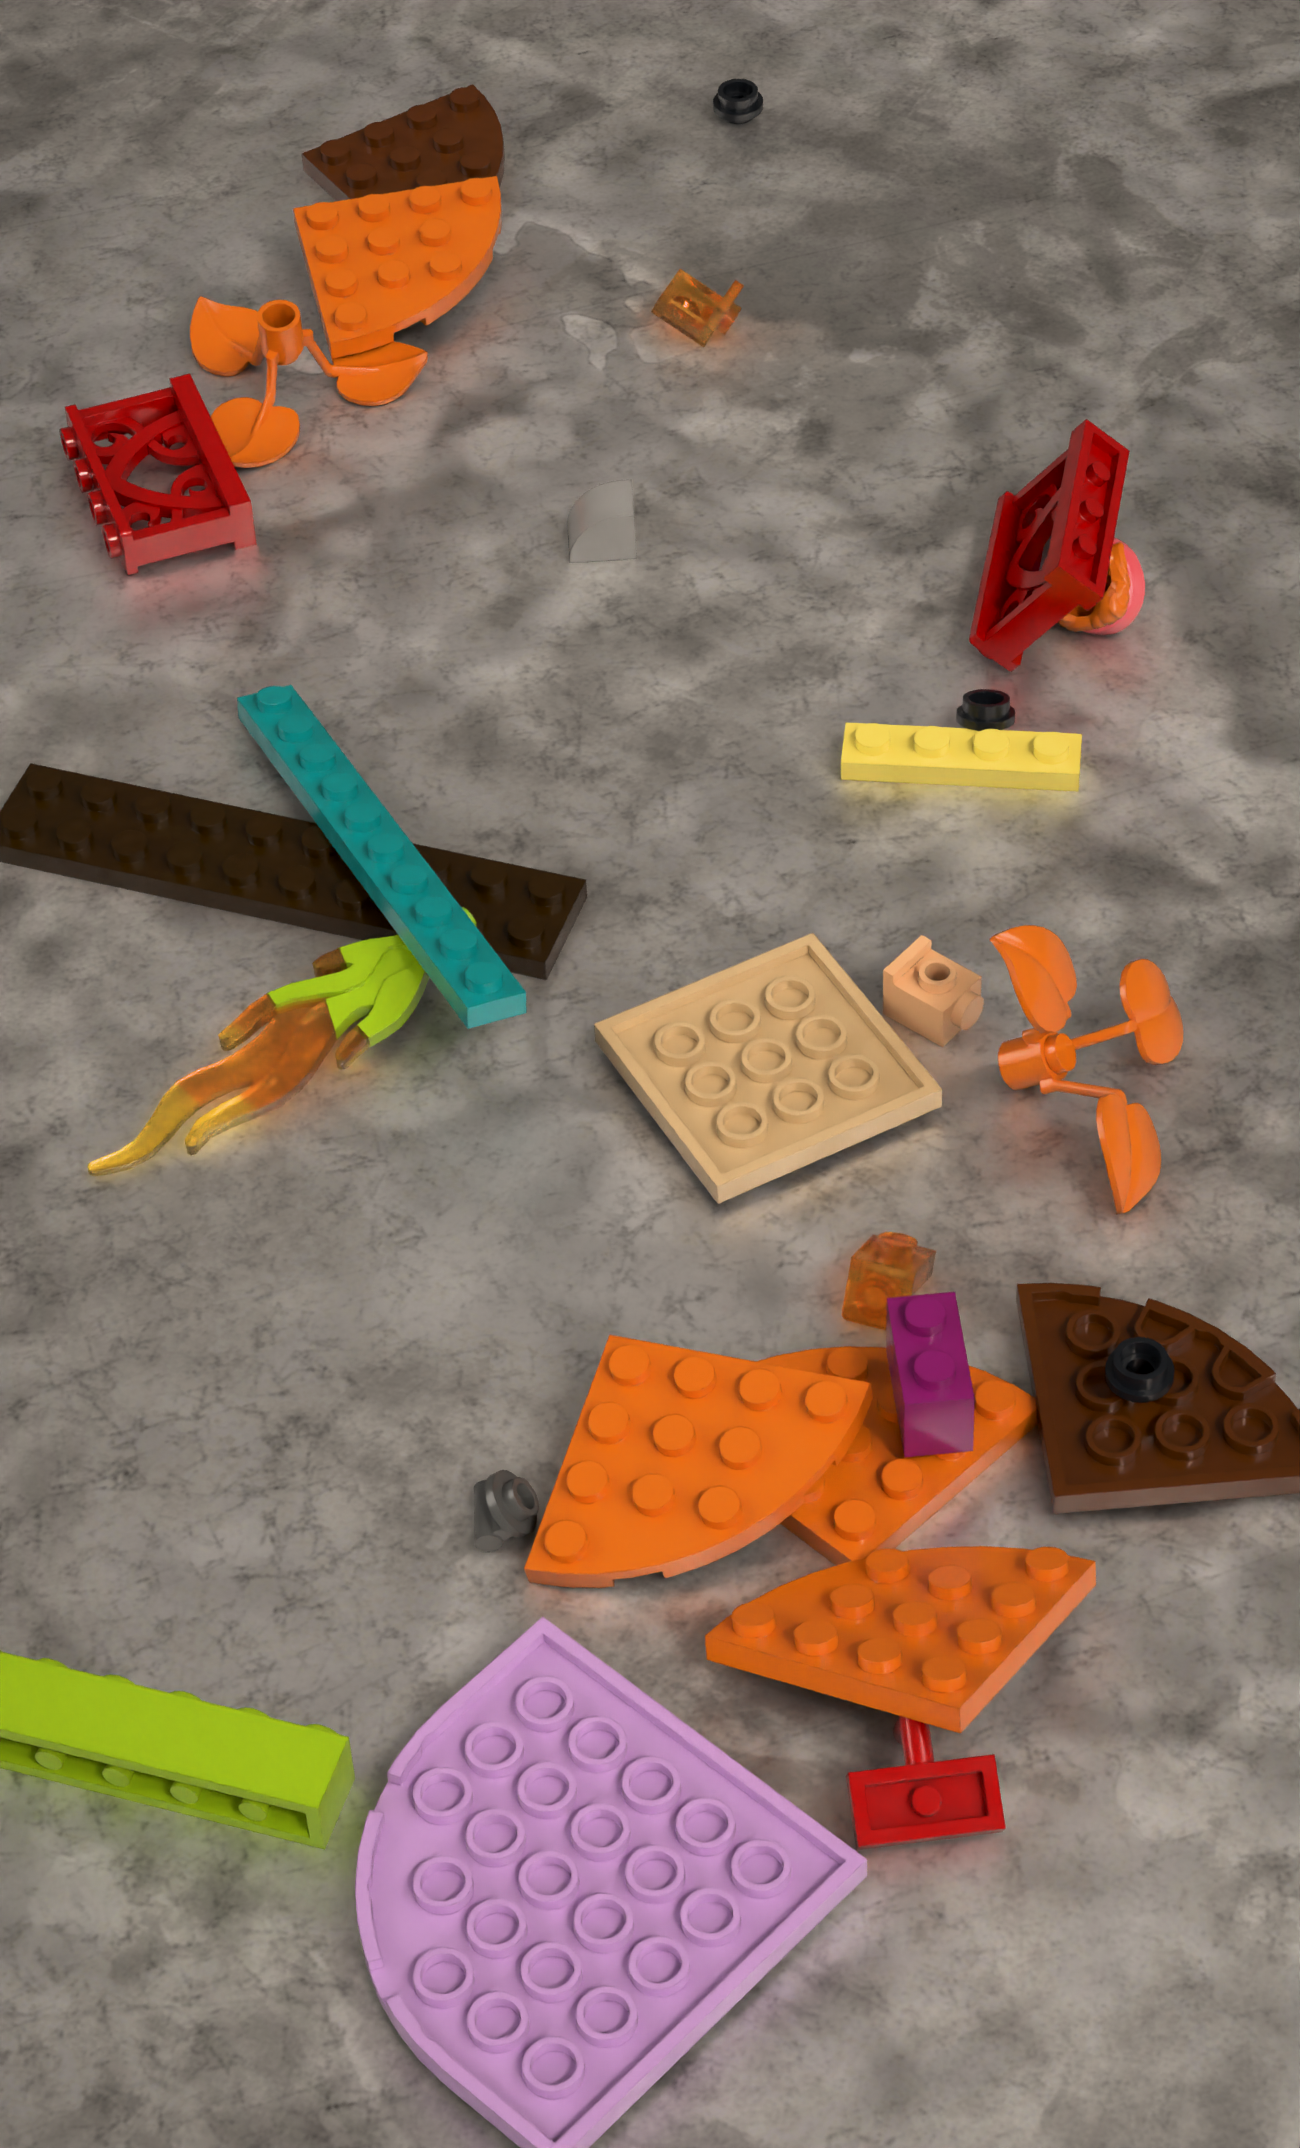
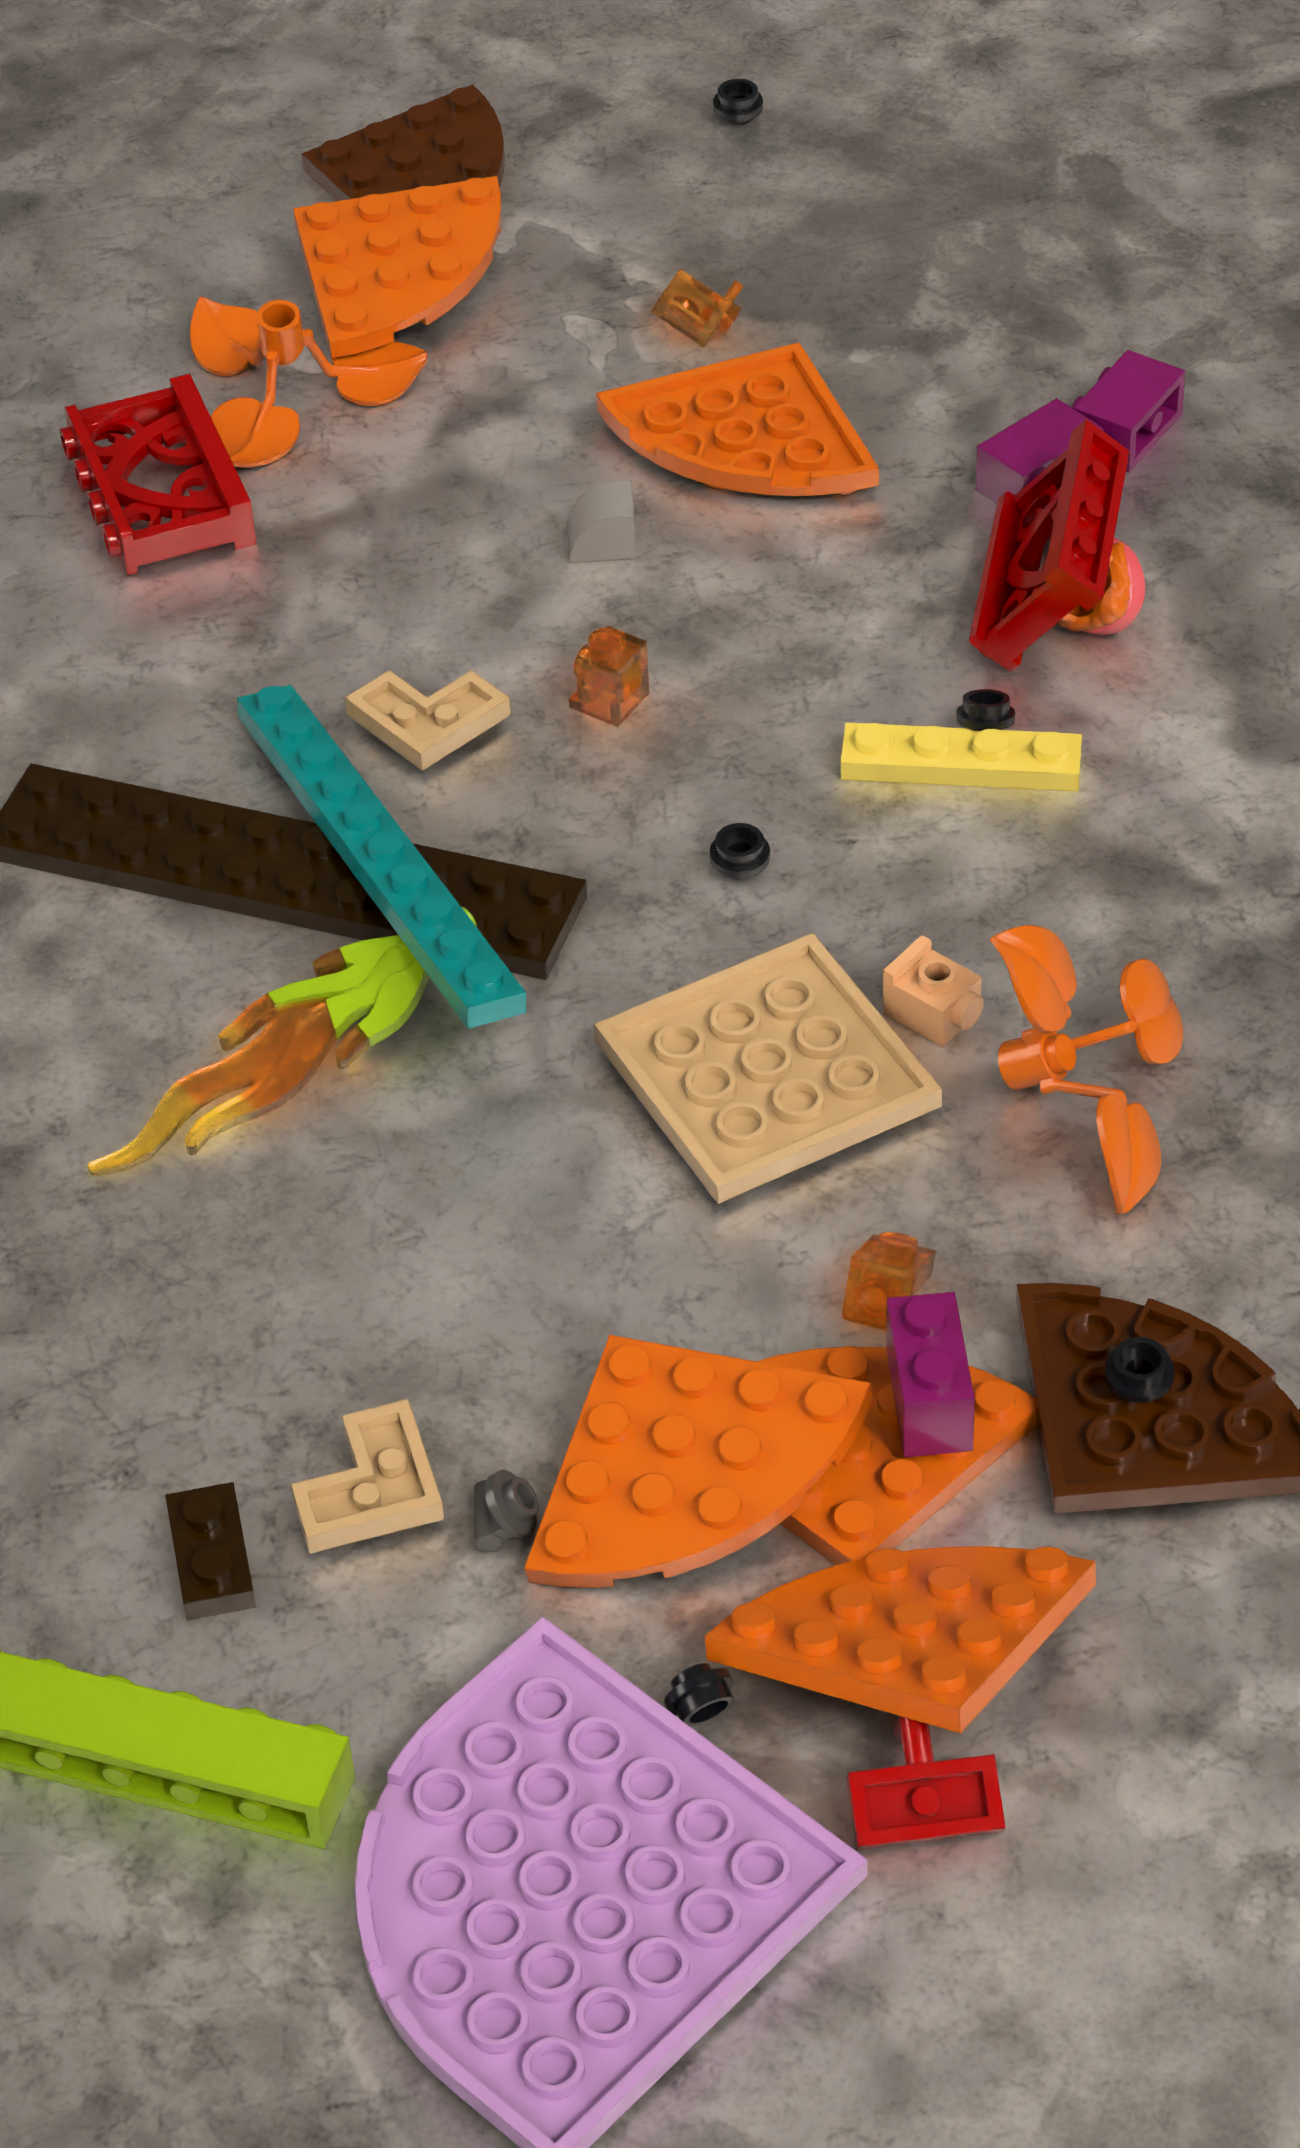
none -> dark brown plate [165,1482,256,1621]
none -> tan plate [291,1399,444,1554]
none -> tan plate [345,670,511,771]
none -> clear orange brick [569,625,649,727]
none -> orange plate [596,342,879,496]
none -> black plate [664,1663,735,1727]
none -> black plate [710,823,770,878]
none -> magenta brick [976,398,1104,503]
none -> magenta brick [1072,350,1185,473]

